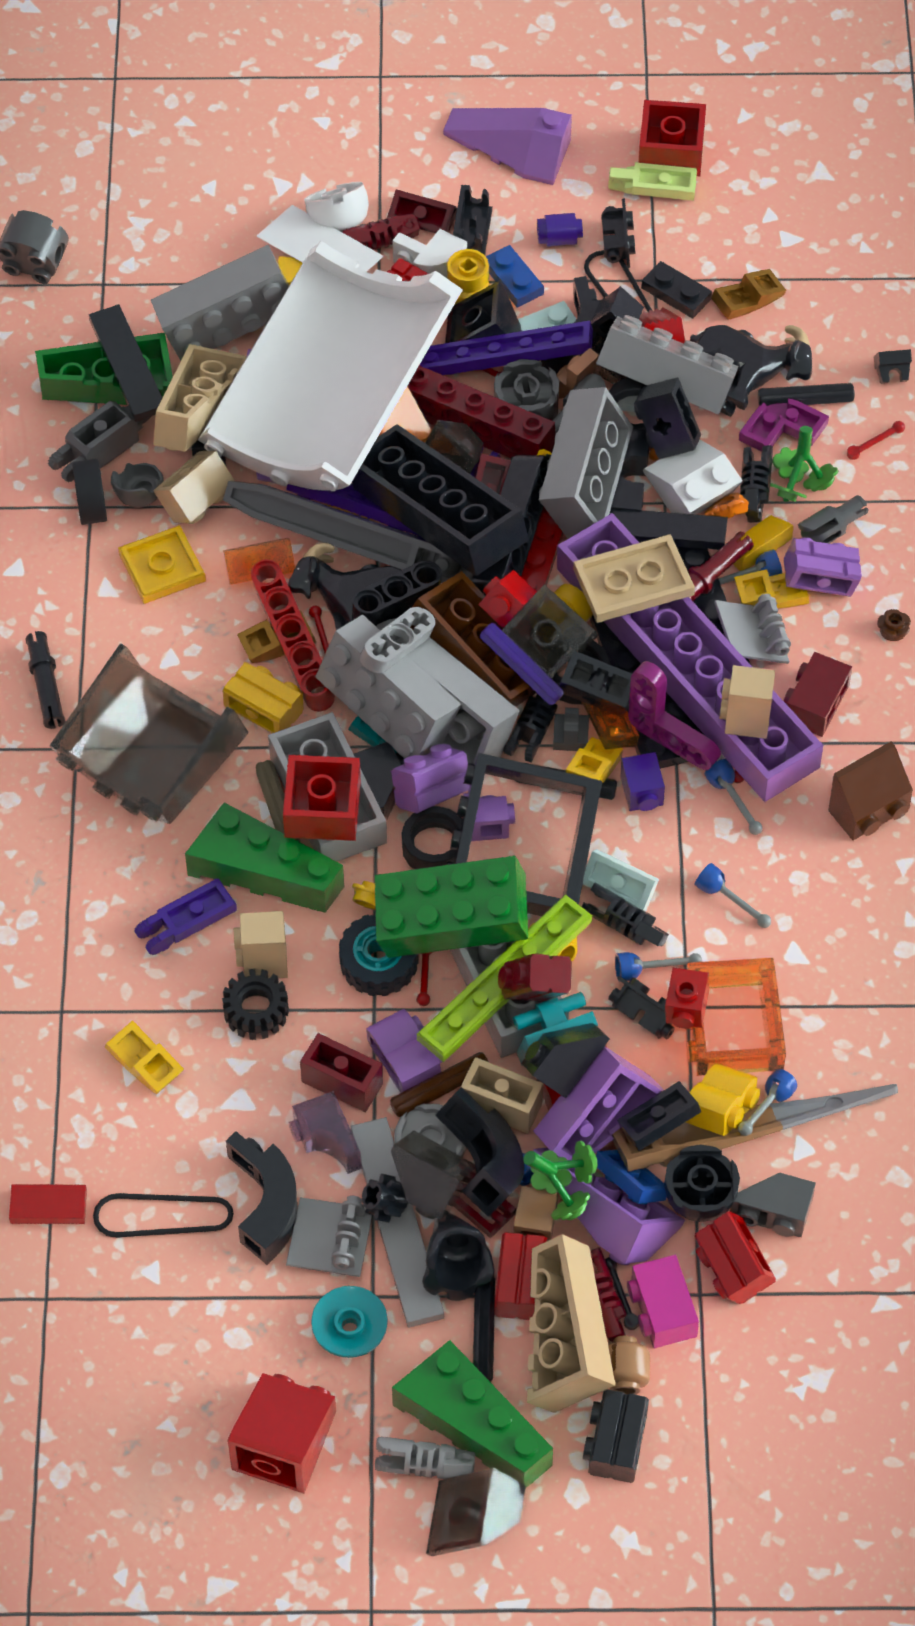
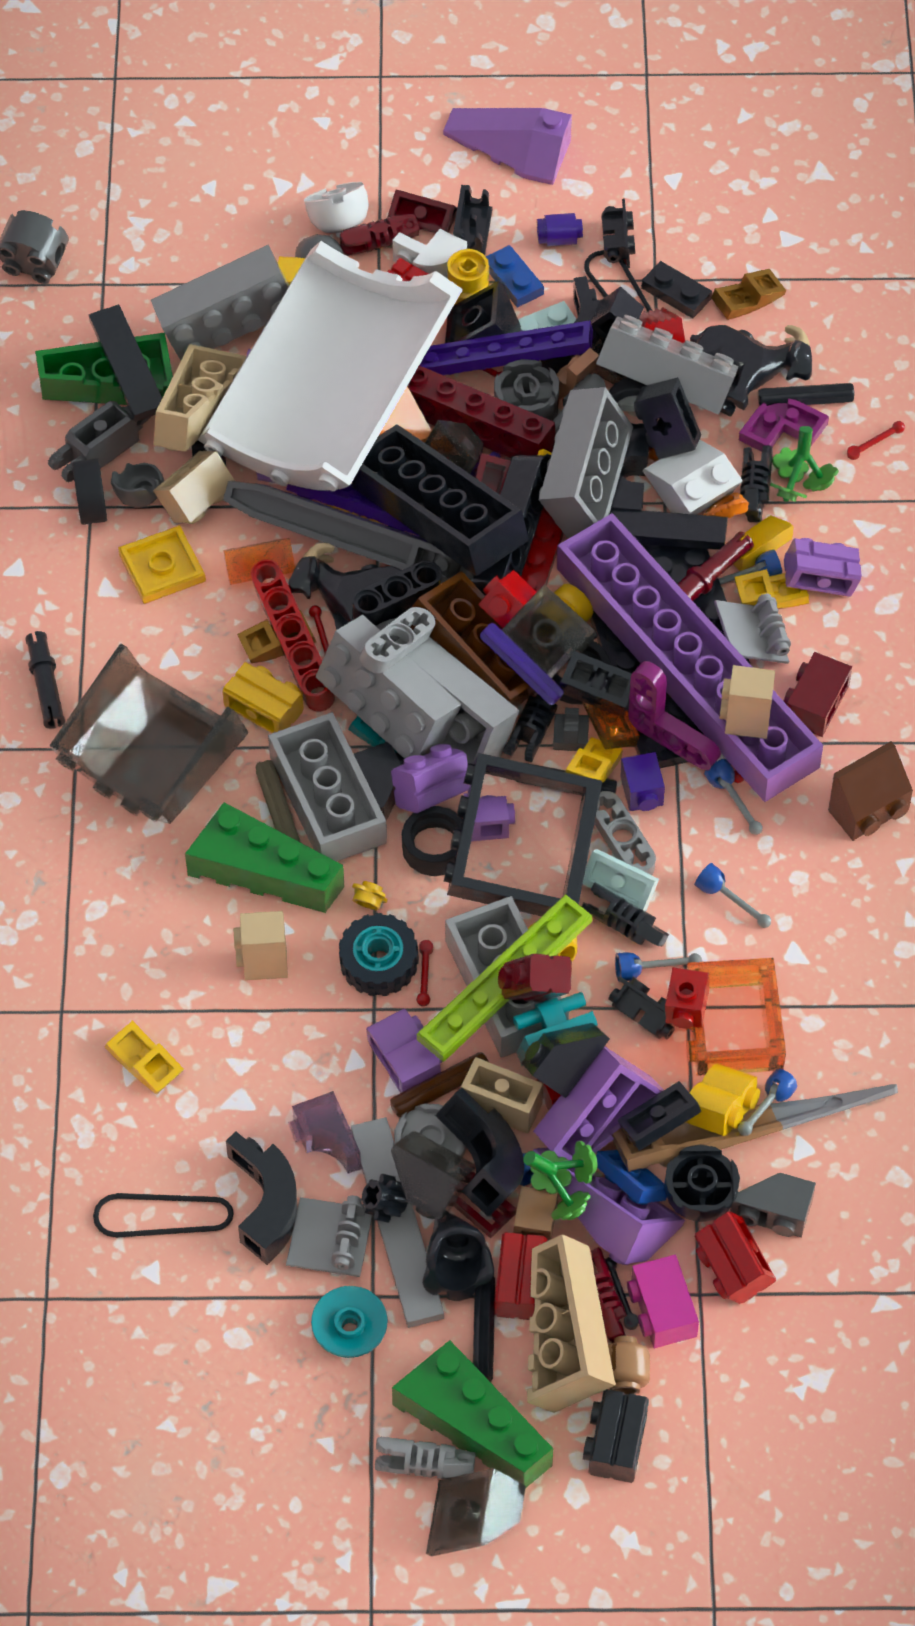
red tile [9,1184,87,1224] -> none
dark purple hinge [134,878,237,955] -> none
black tyre [222,969,289,1040] -> none
red slope [227,1373,336,1494] -> none
white sticker [257,205,383,272] -> none
red brick [283,755,361,841] -> none
dark red brick [300,1033,383,1113] -> none
green brick [375,856,528,958] -> none
tan plate [573,534,695,623] -> none
yellowish green hinge [608,162,697,201] -> none
red brick [638,100,706,177] -> none
dark grey arm [797,495,869,544] -> none
black tile [873,349,912,384] -> none
reddish brown plate [877,609,911,641] -> none
none -> light grey beam [594,791,656,875]

